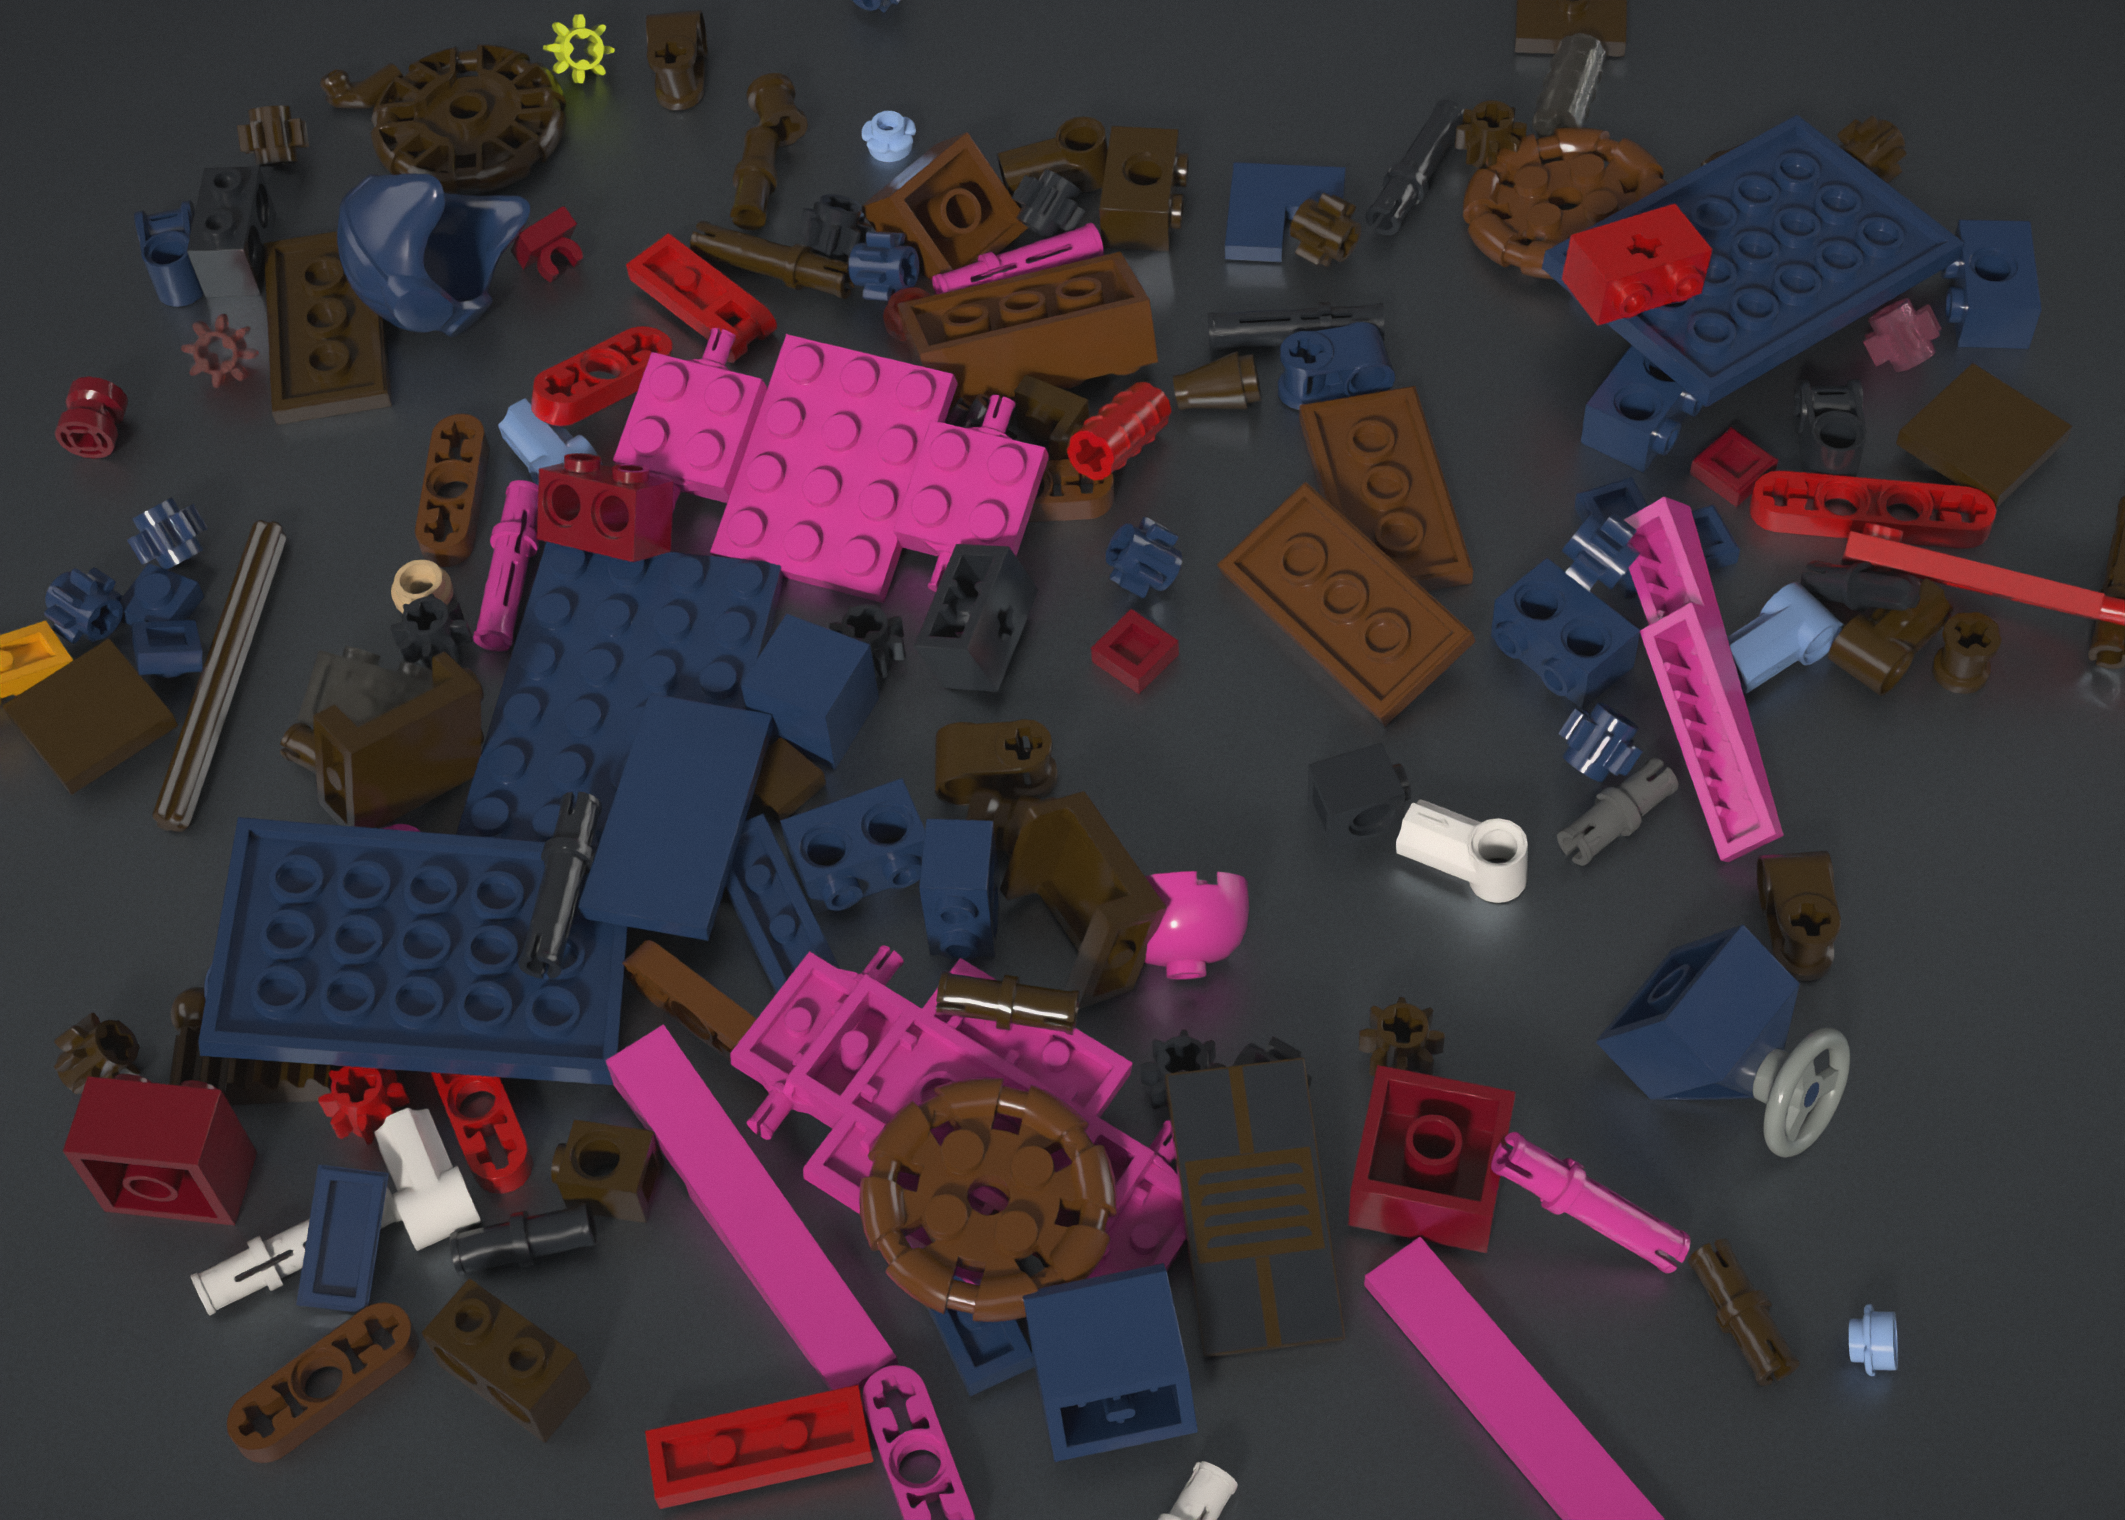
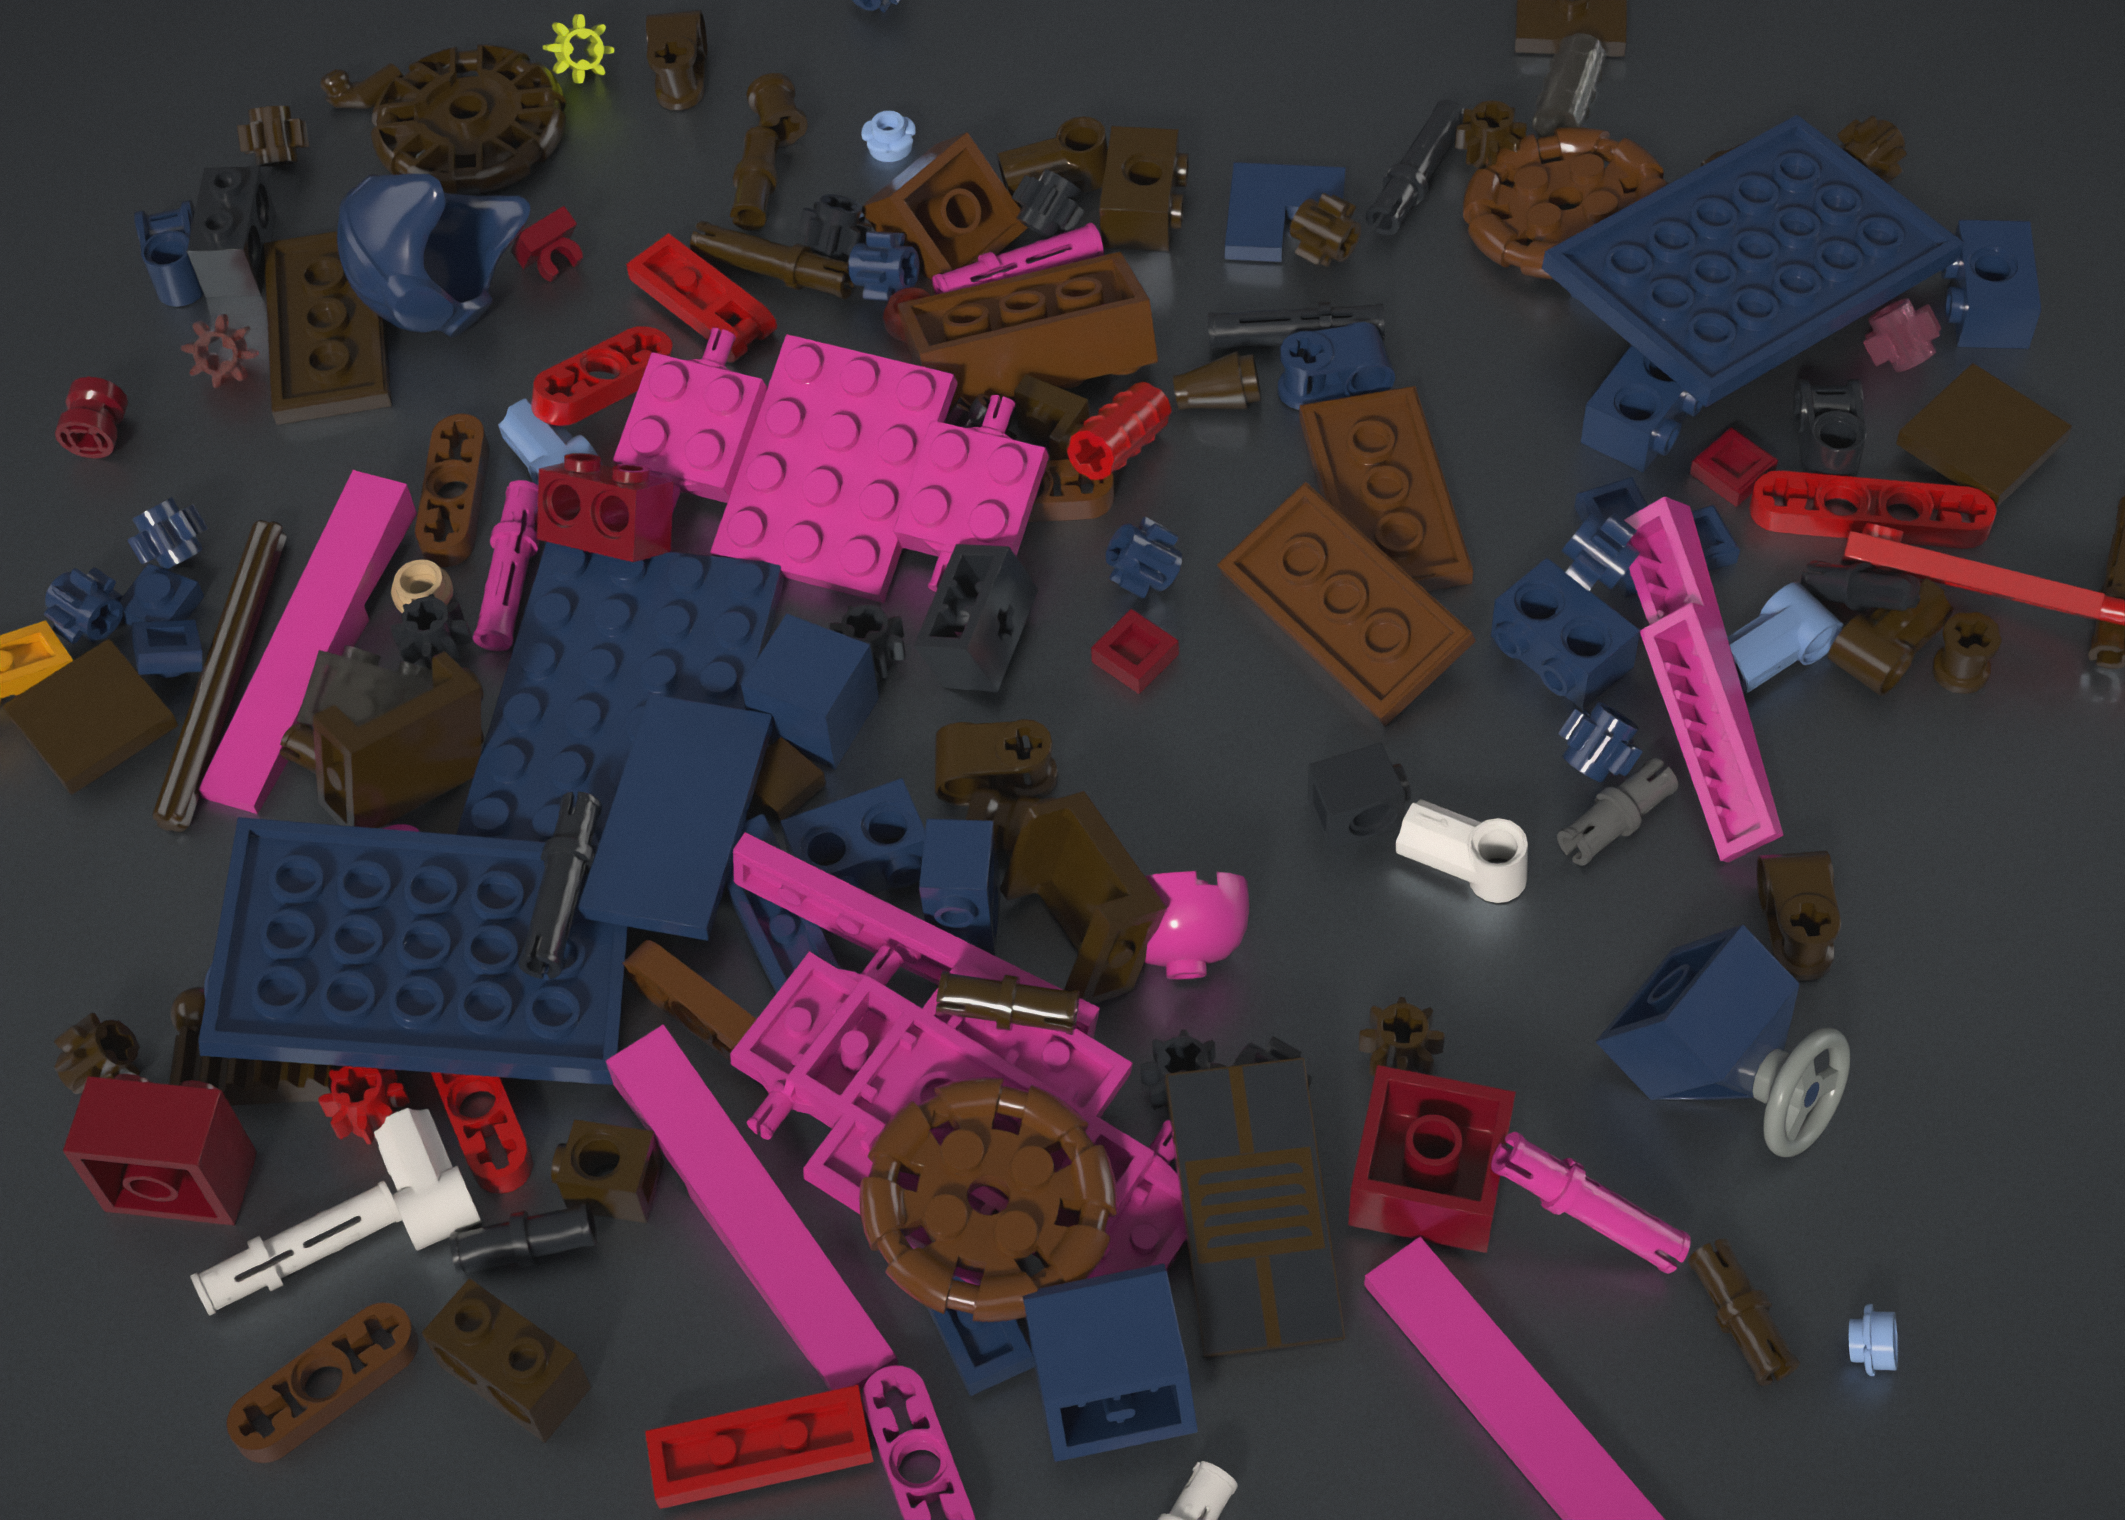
dark blue tile [296,1165,389,1312] -> none
red brick [1562,203,1713,326] -> none
none -> dark pink slope [198,470,417,814]
none -> dark pink tile [733,832,1100,1038]

